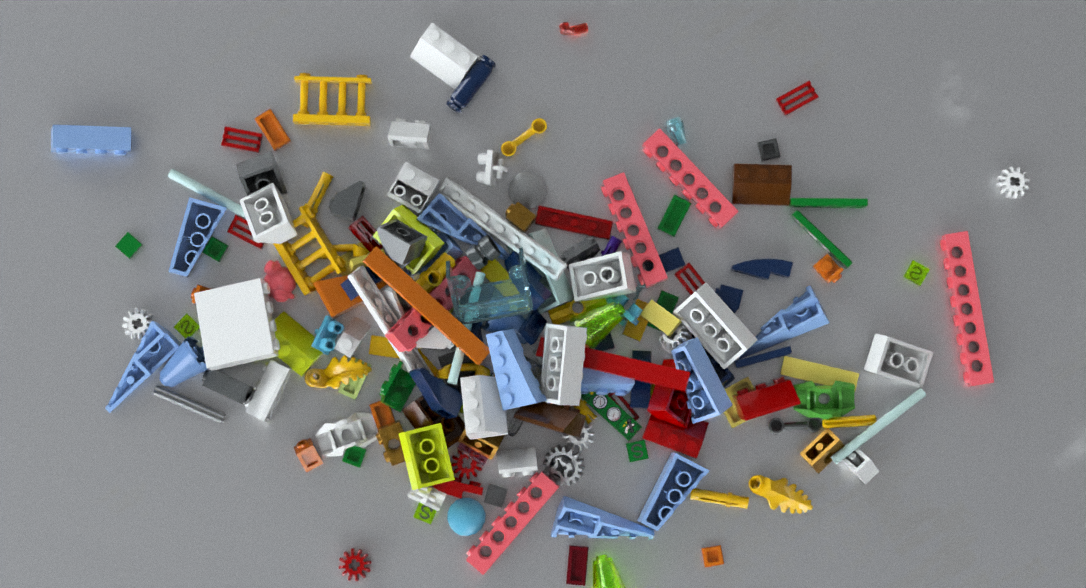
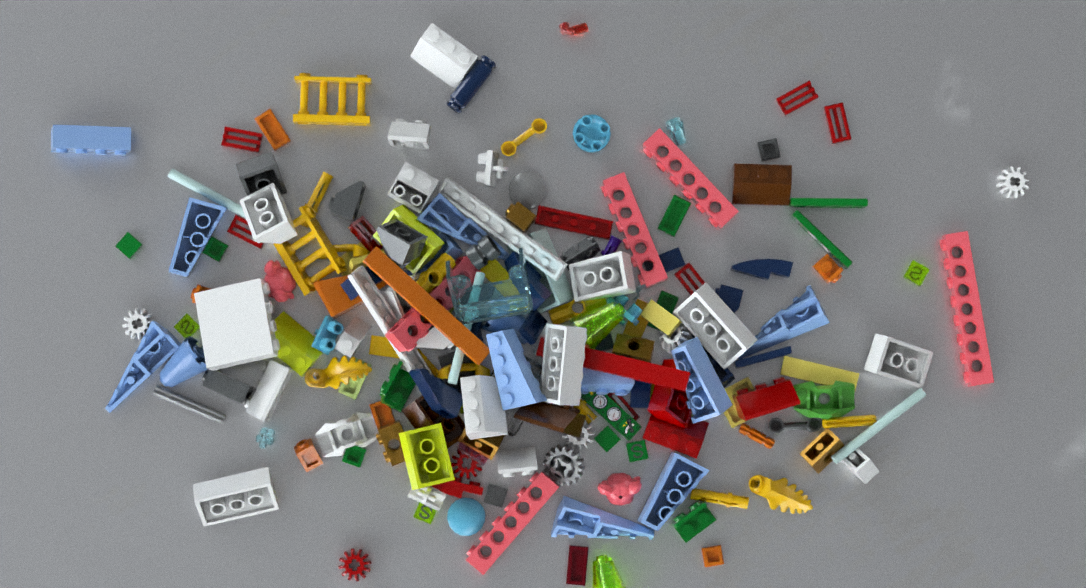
none -> white slope [193,467,279,527]
none -> clear light blue plant [256,427,275,449]
none -> medium azure dish [573,114,611,153]
none -> green tile [594,425,621,452]
none -> coral hair [597,473,642,506]
none -> pearl gold brick [612,333,655,363]
none -> green bracket [672,501,716,543]
none -> orange axle [739,423,775,449]
none -> red tile [824,102,851,144]

